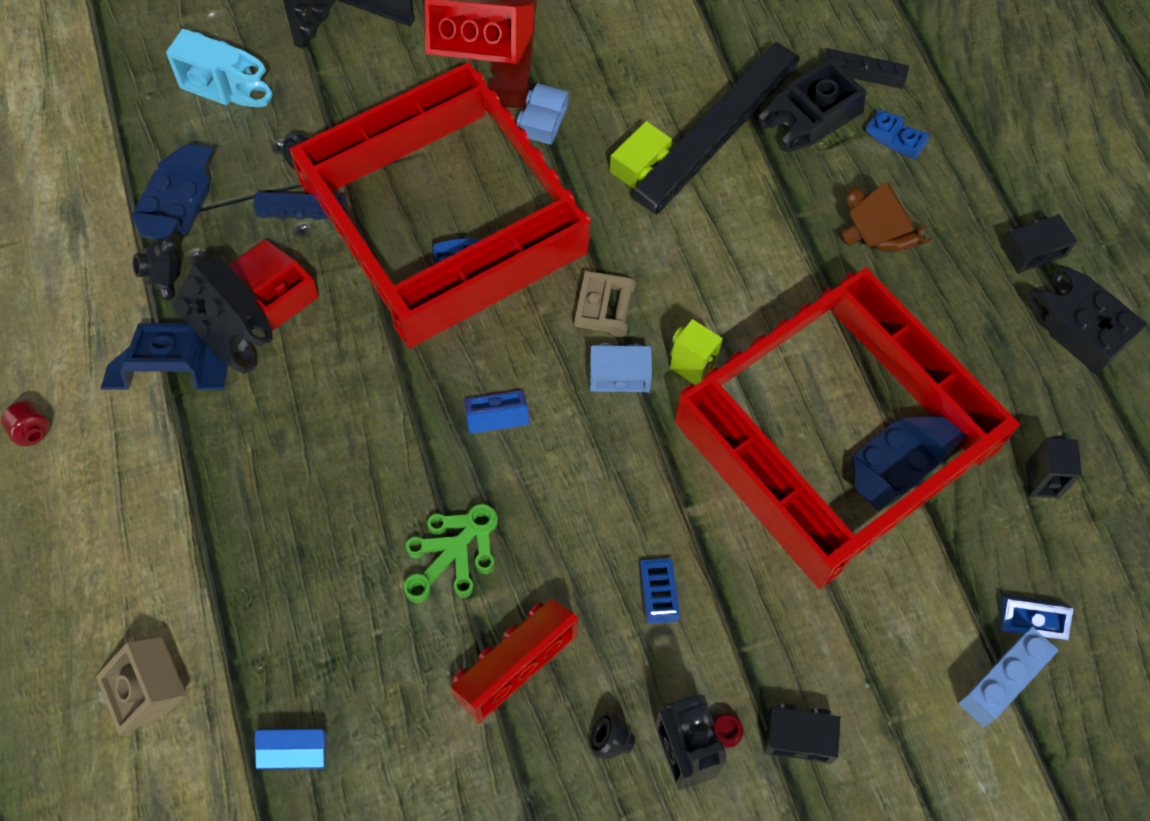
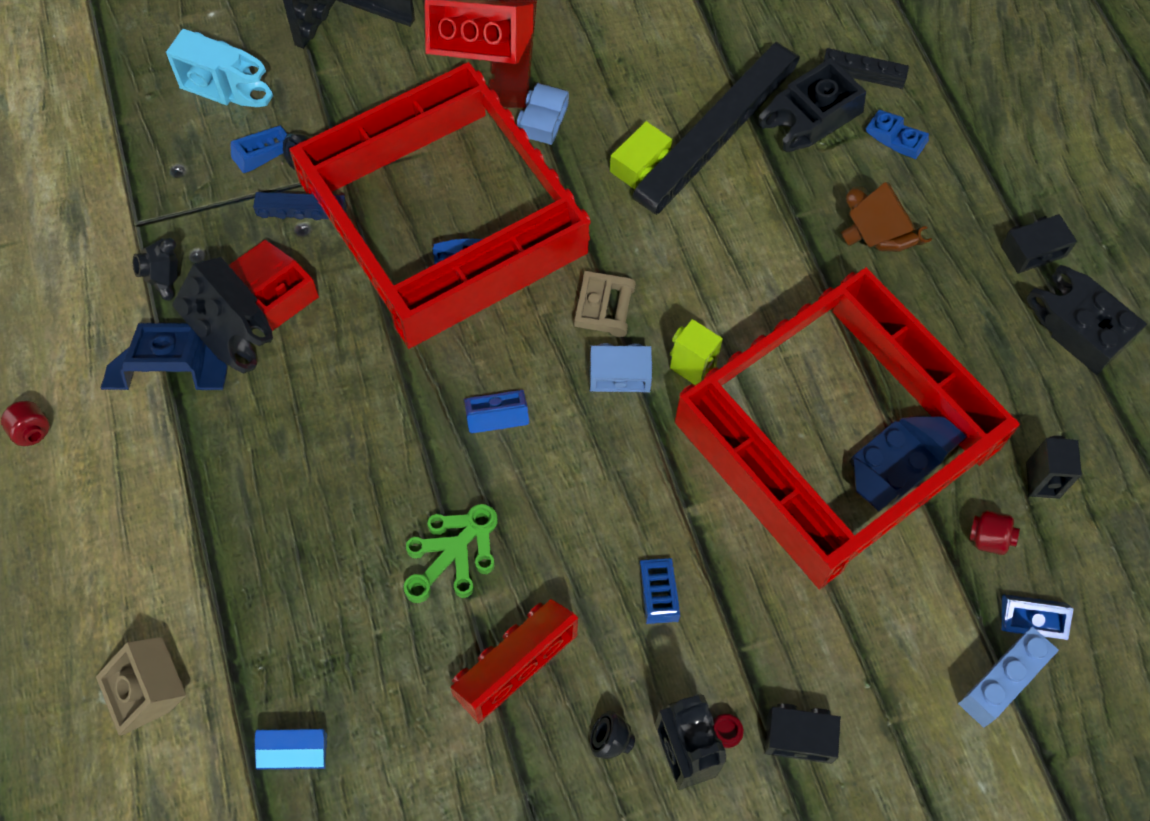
dark blue piece [131,144,214,240] -> none
none -> blue slope [231,125,288,173]
none -> dark red head [970,510,1020,555]

